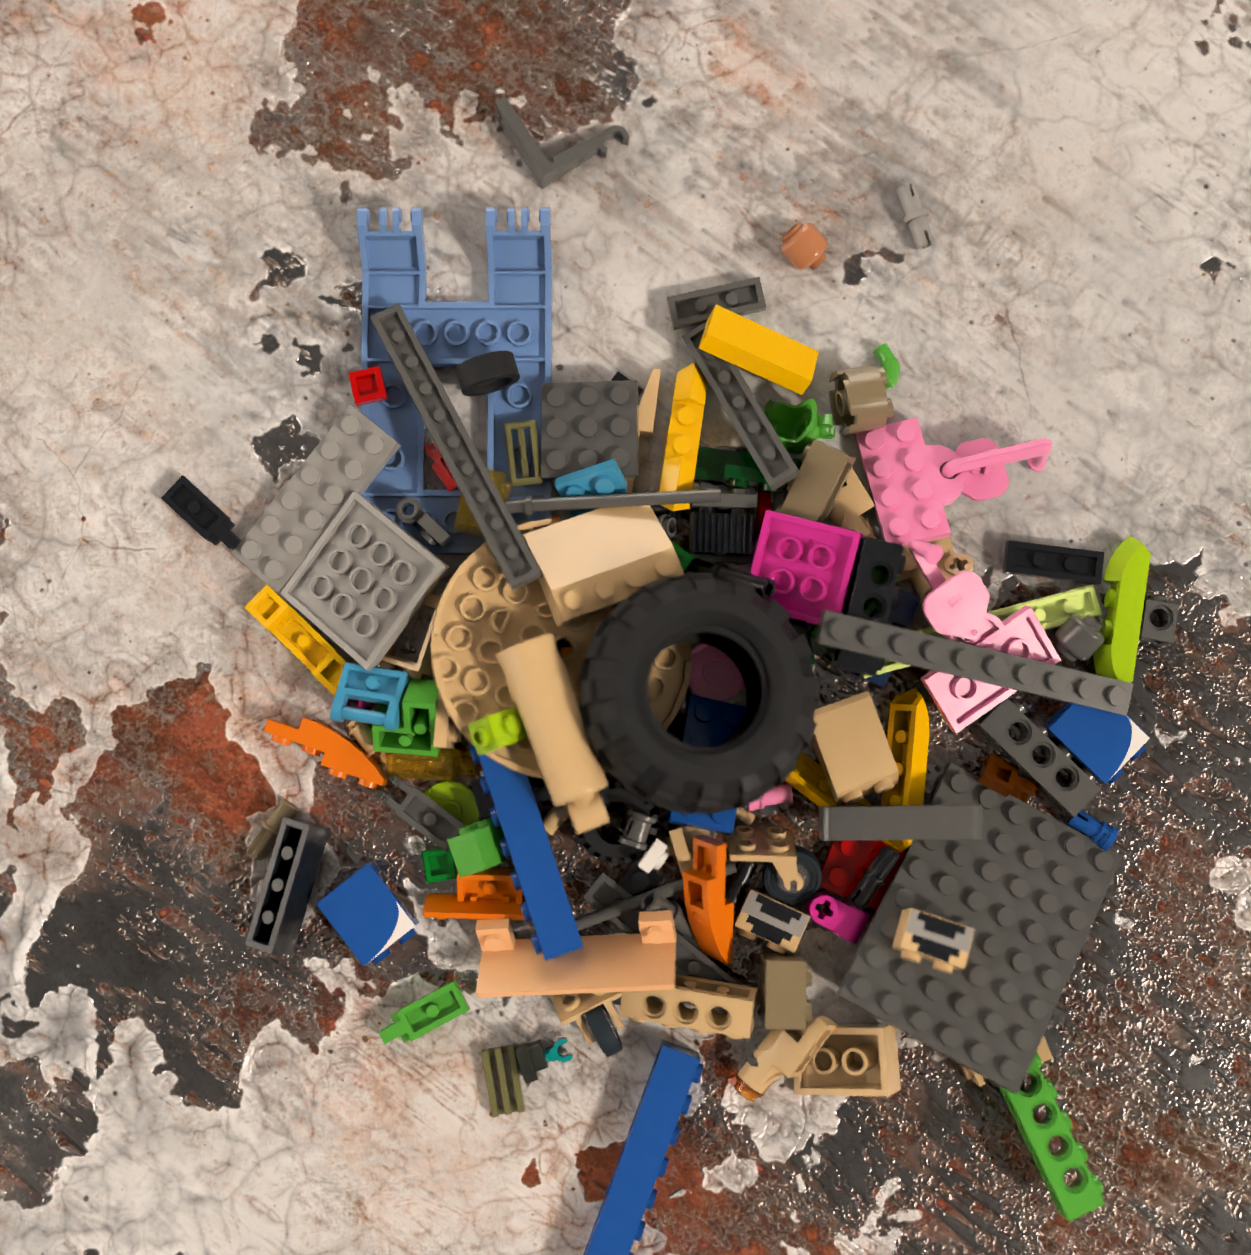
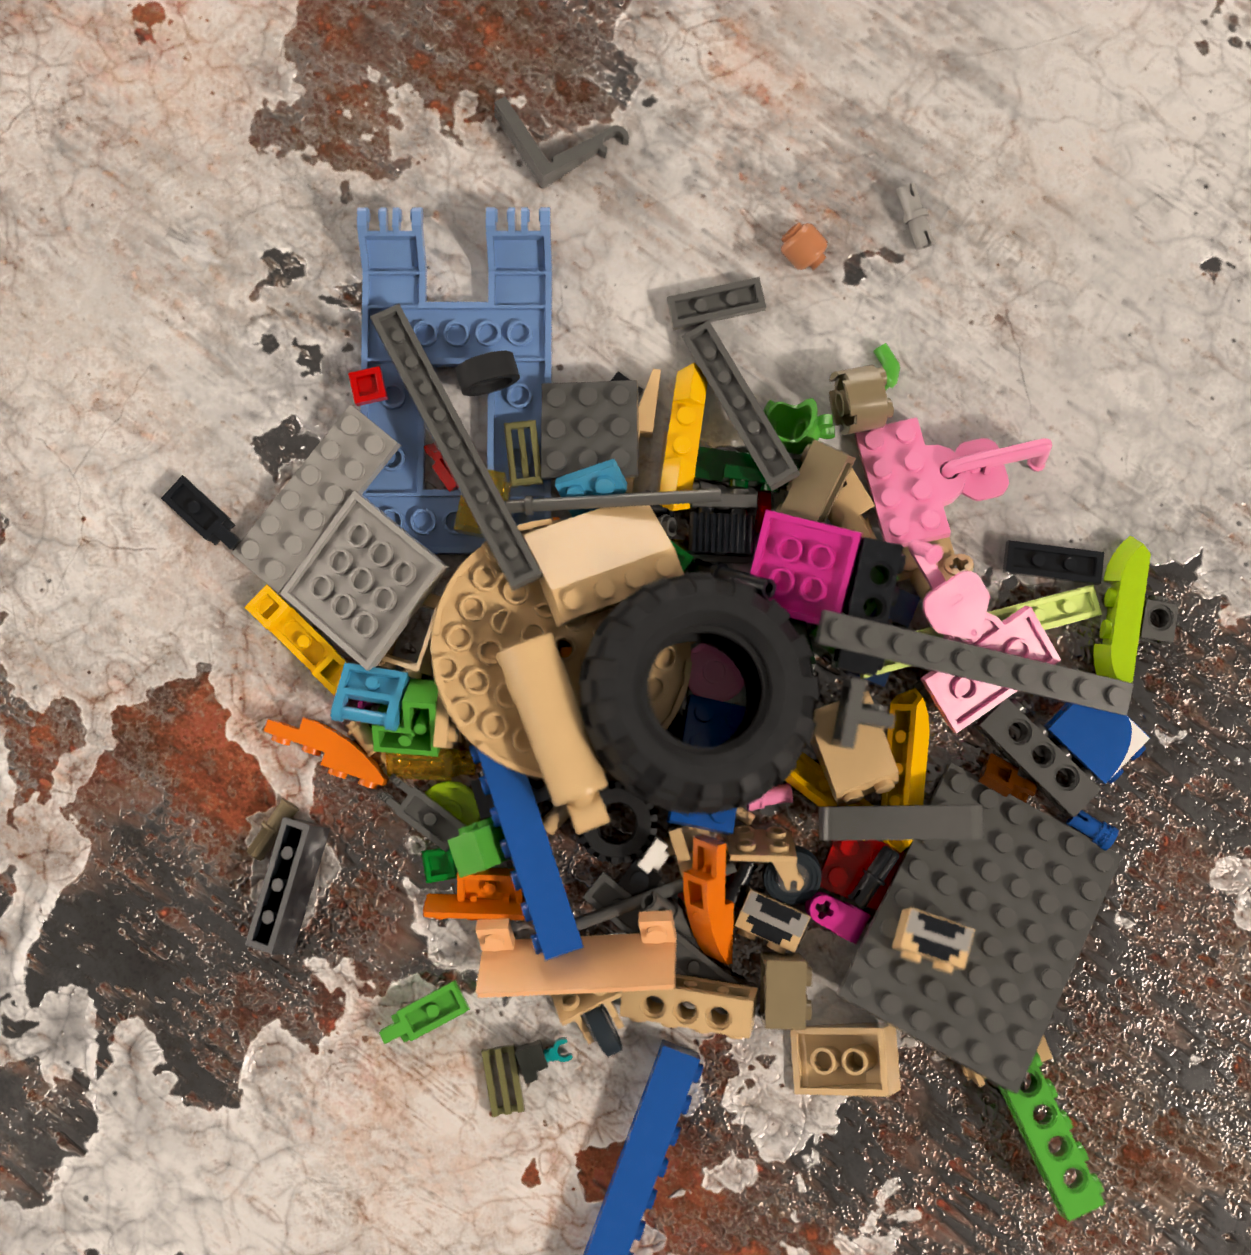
blue panel [316,861,419,966] -> none
dark grey plate [396,497,453,548] -> none
lime bracket [468,706,528,756] -> none
dark grey bush [619,809,657,851] -> none
yellow piece [699,305,819,395] -> none
tan plate [734,1016,837,1102] -> none
dark grey head [1055,613,1104,662] -> none
none -> dark grey bracket [831,678,896,749]

